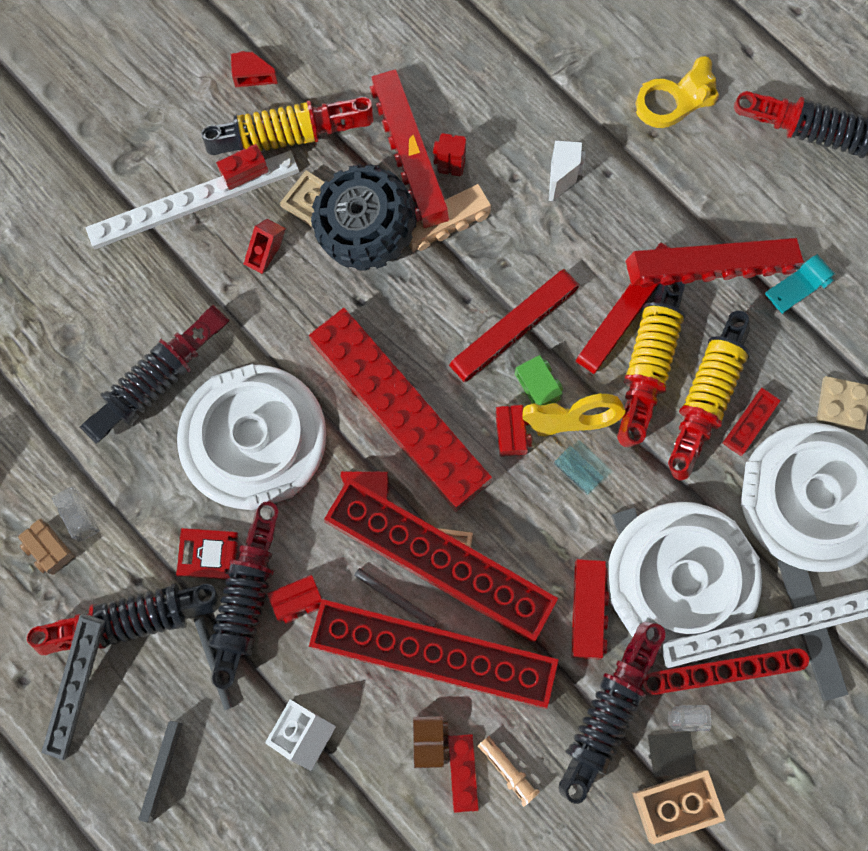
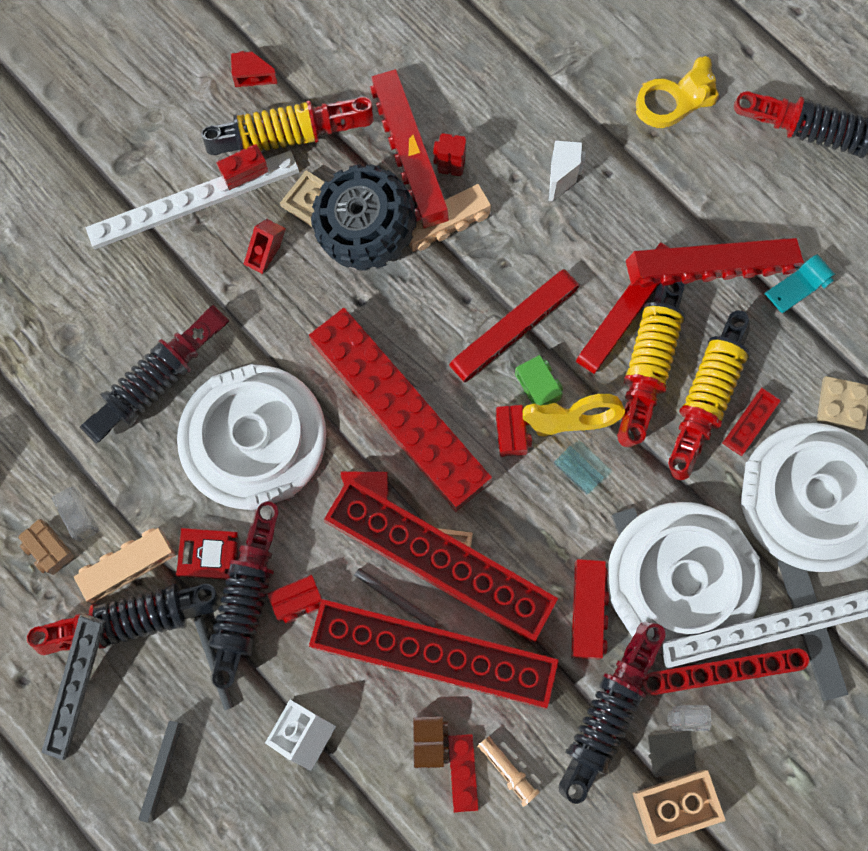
none -> light nougat brick [73,528,176,604]

